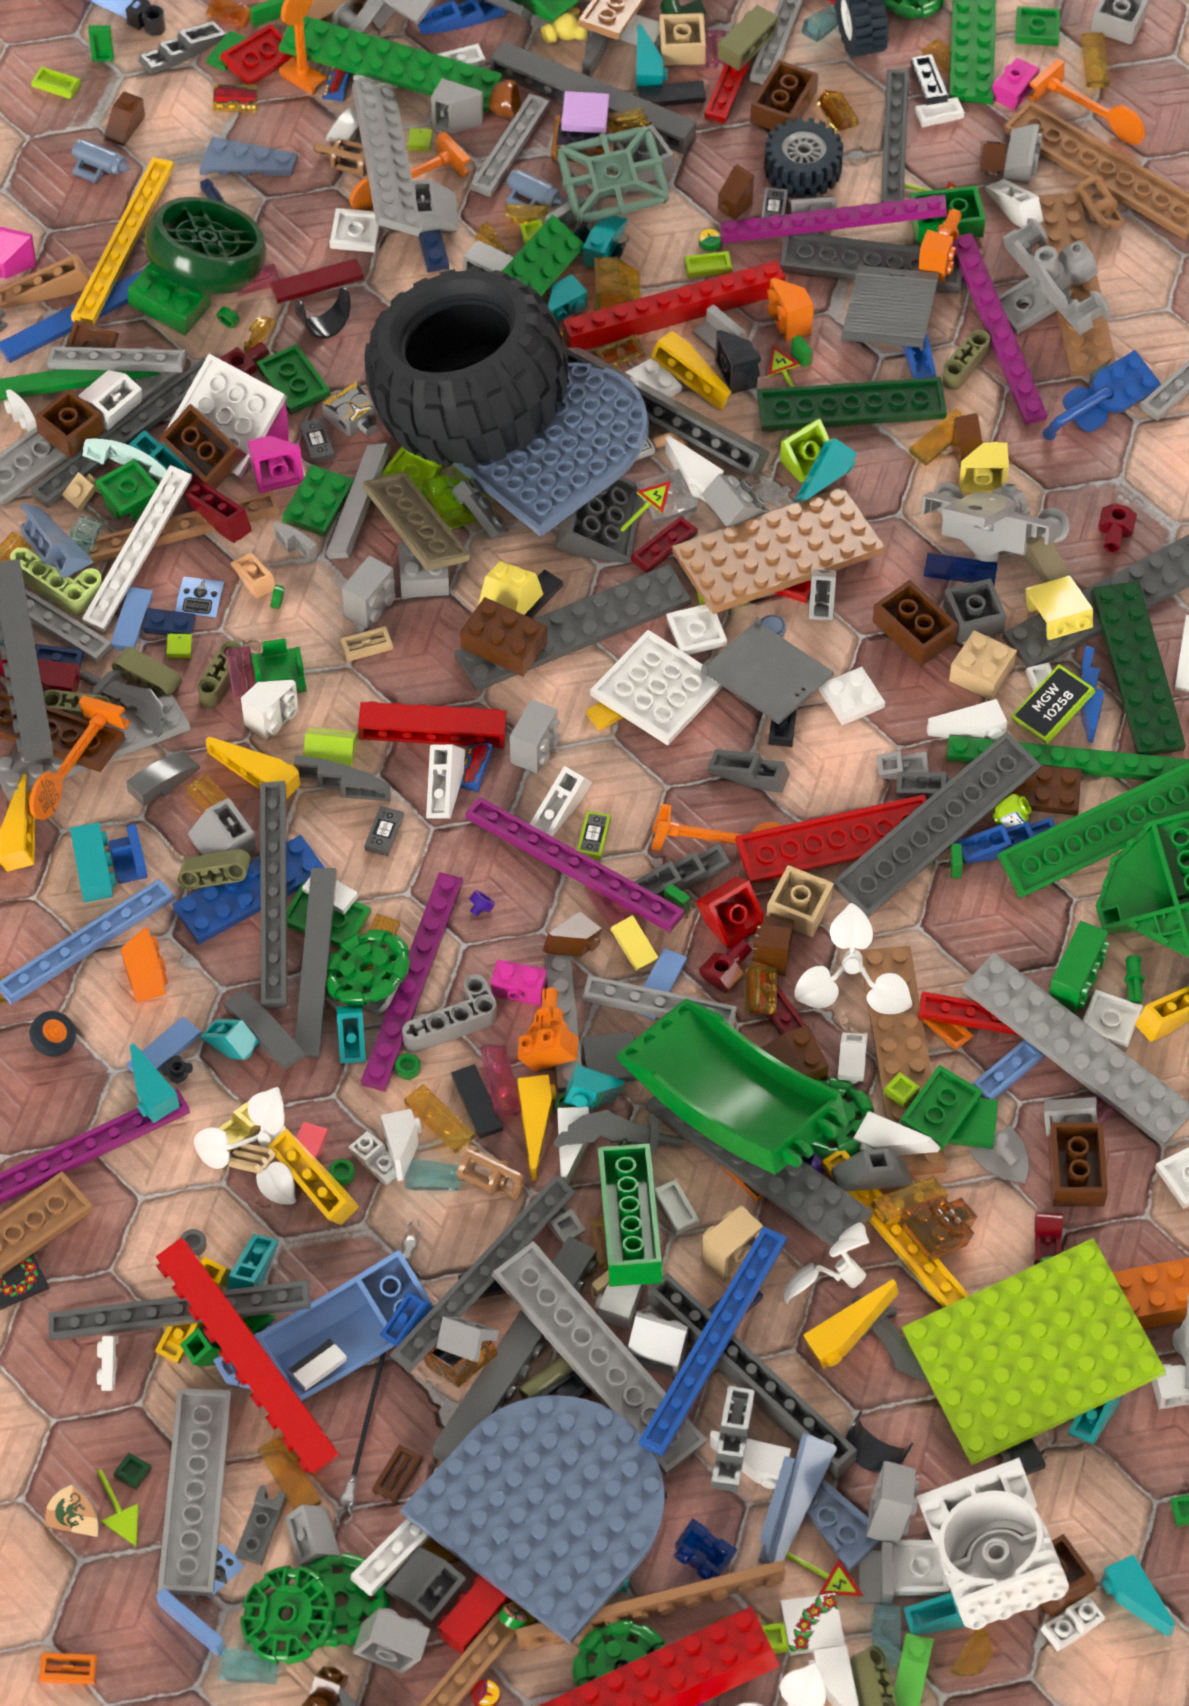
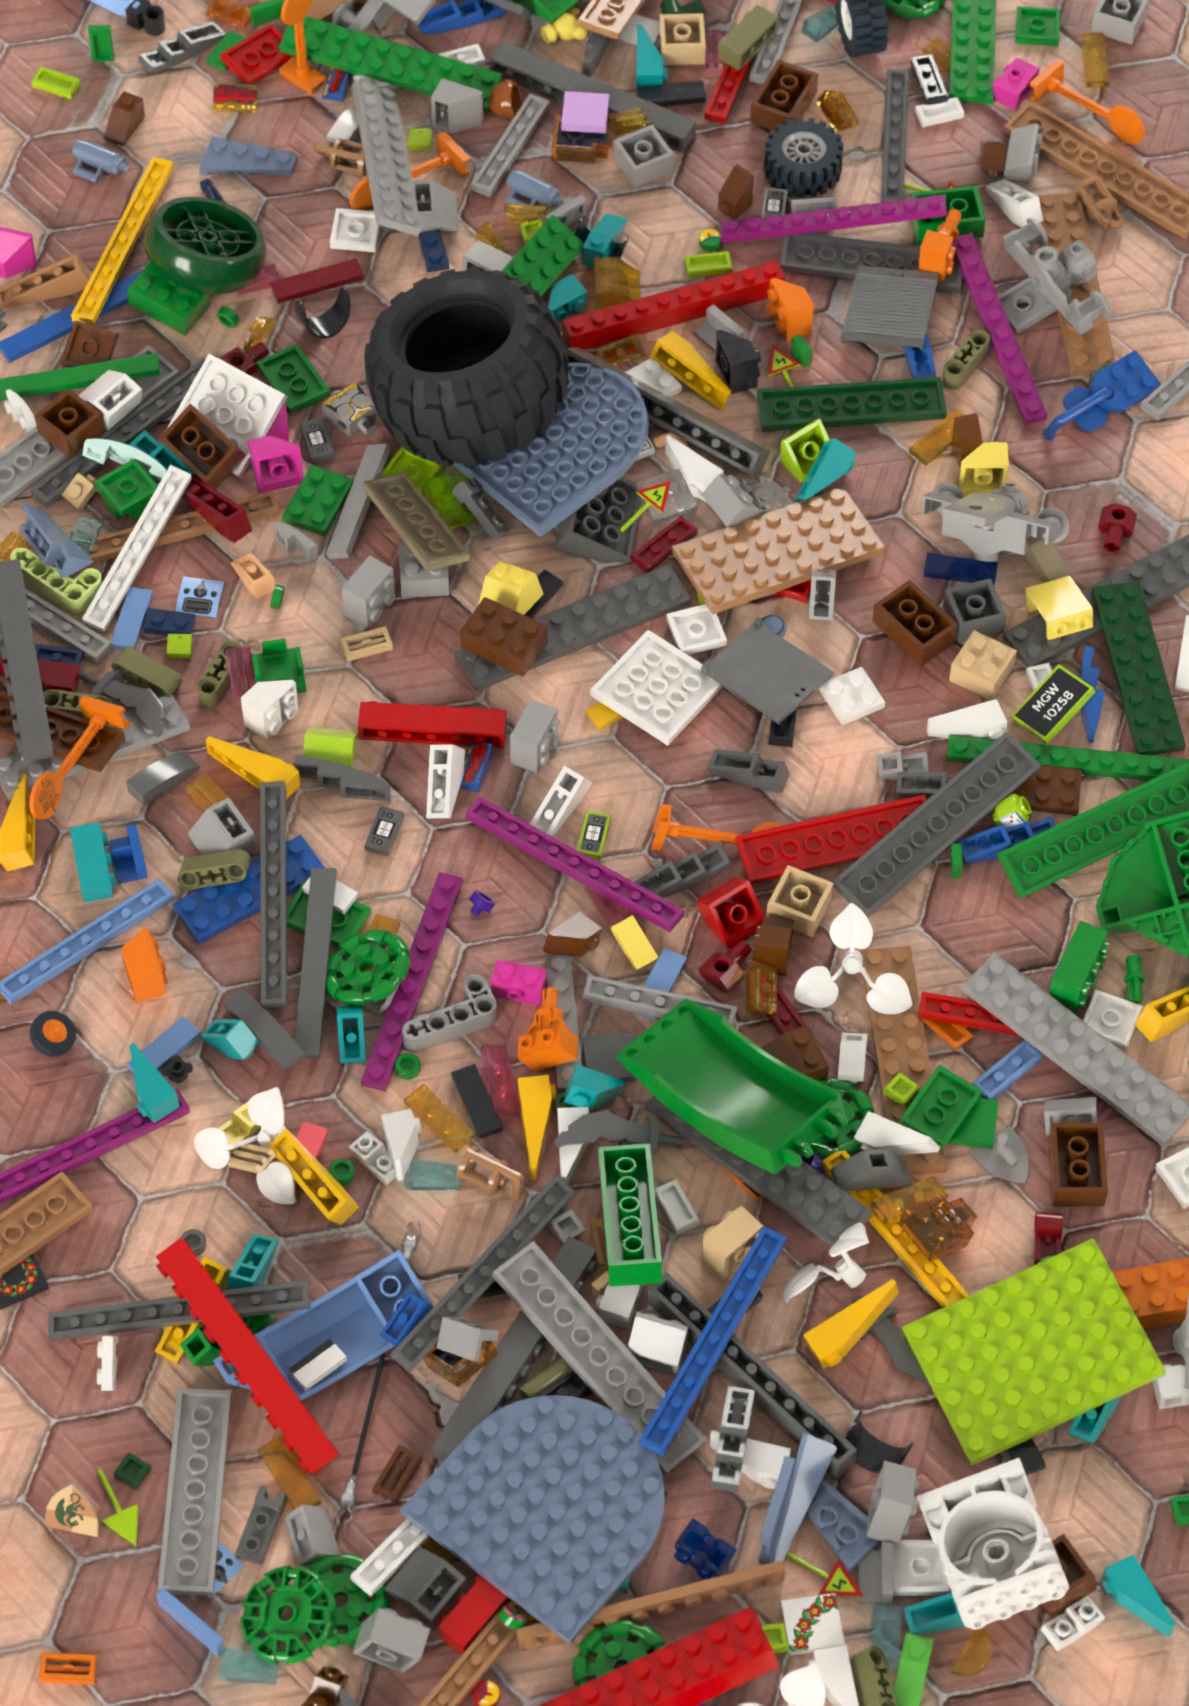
light grey tile [47,347,187,372] -> none
sand green plate [557,126,669,222] -> none
green tile [664,883,690,915] -> none

